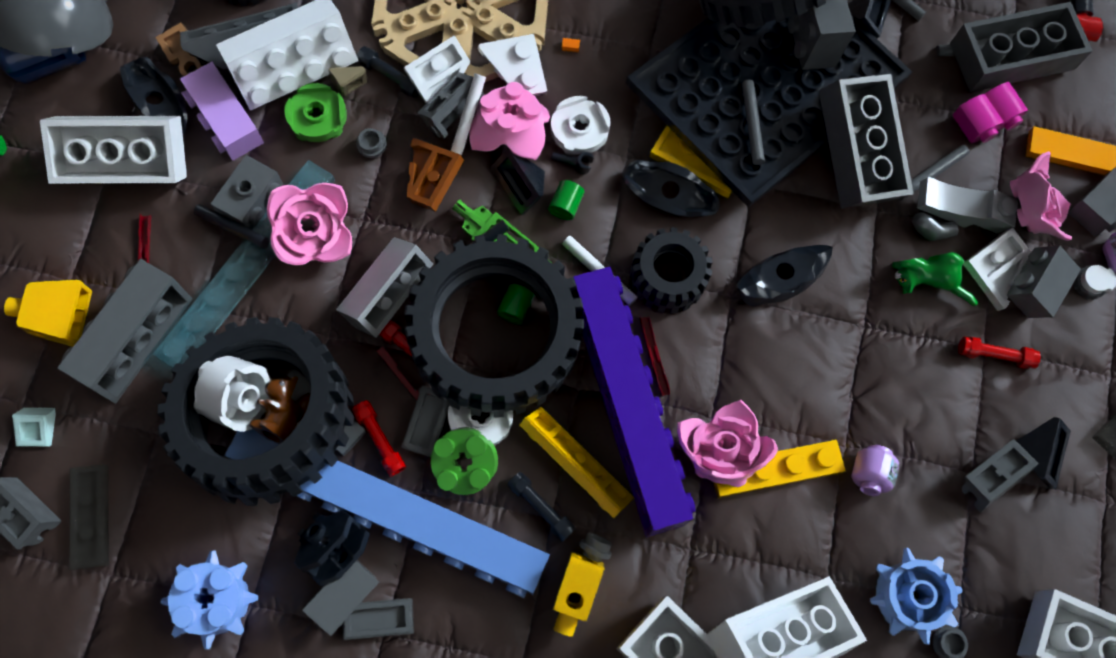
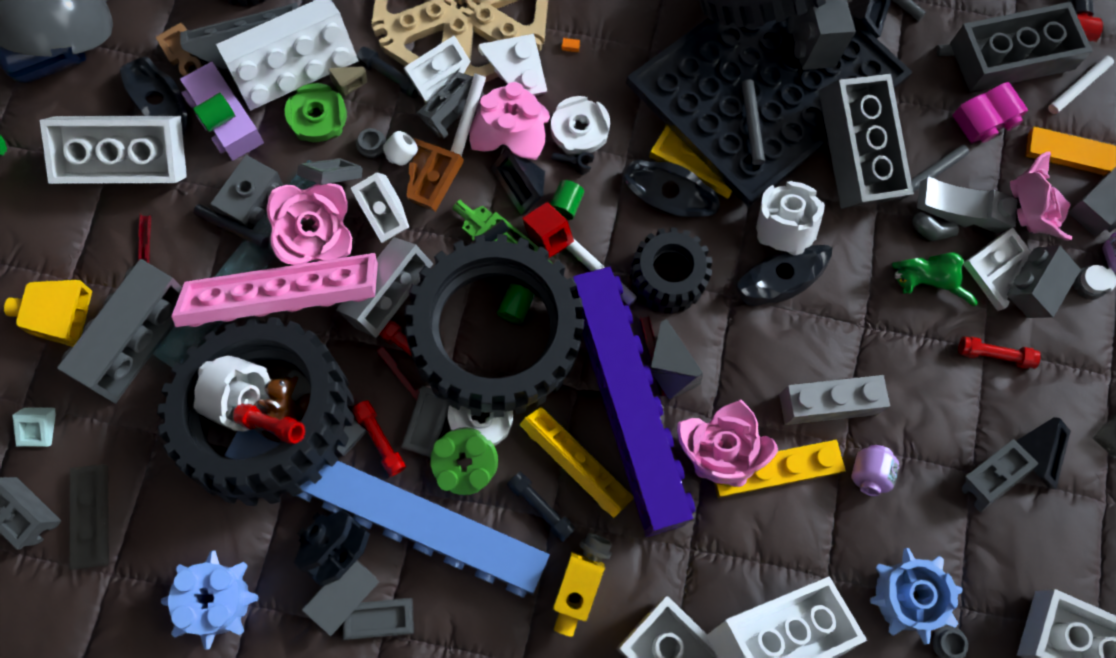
none -> bright pink plate [171,253,378,327]
none -> green beam [193,92,236,132]
none -> red bar [233,404,305,443]
none -> dark grey tile [297,158,363,185]
none -> white slope [350,172,409,243]
none -> white piece [383,131,418,166]
none -> red brick [522,202,574,258]
none -> dark grey slope [651,318,703,400]
none -> white brick [756,181,825,255]
none -> light grey brick [779,375,890,425]
none -> white bar [1048,56,1114,114]

